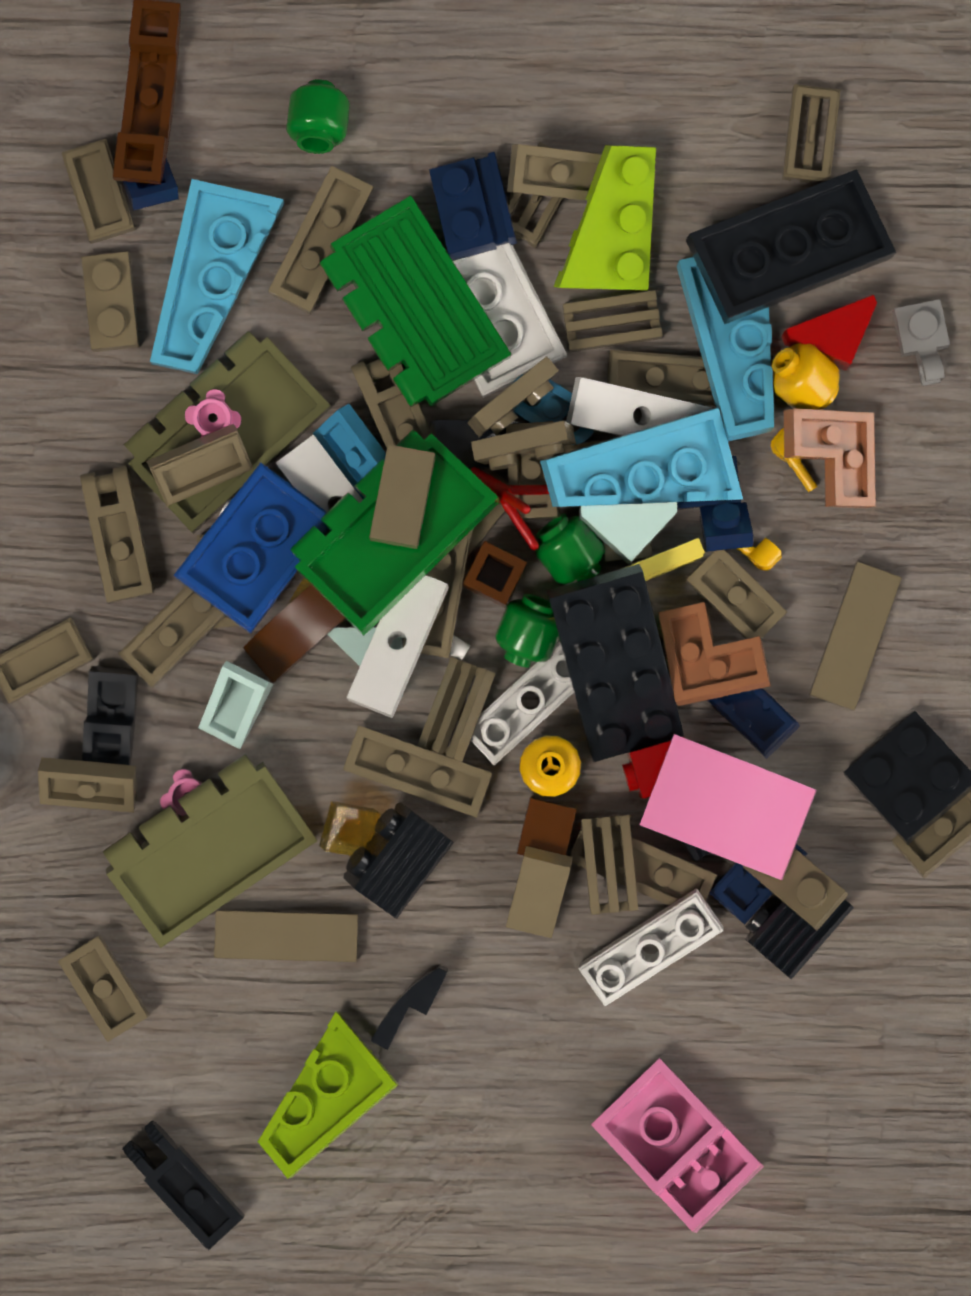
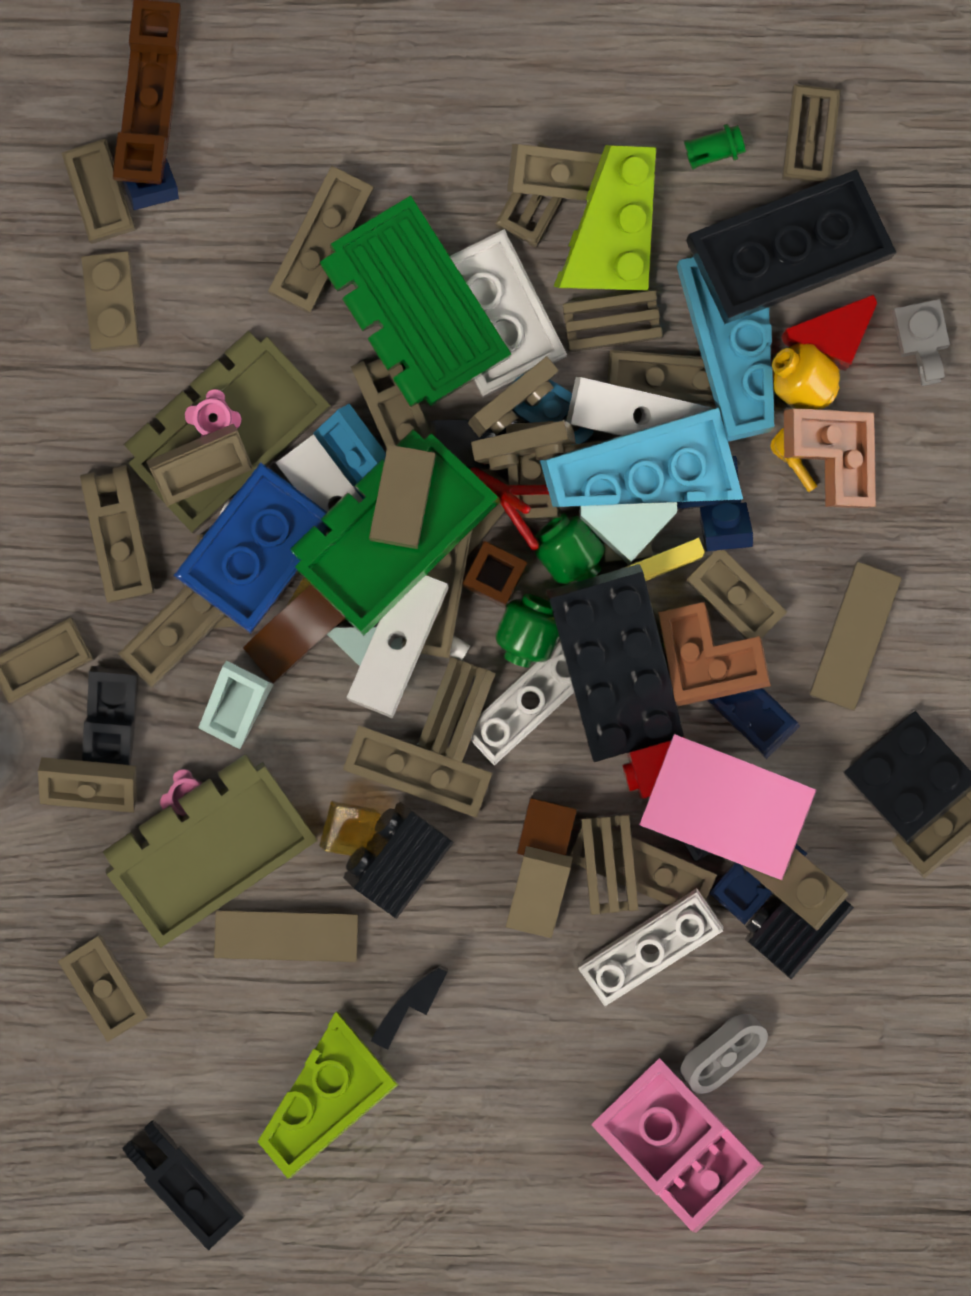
medium azure wing [150,179,285,374] -> none
green head [286,79,350,154] -> none
dark blue plate [429,152,518,261] -> none
yellow head [519,735,581,797] -> none
yellow hand [737,537,782,571] -> none
none -> light grey plate [680,1014,768,1094]
none -> green pin [684,123,746,170]

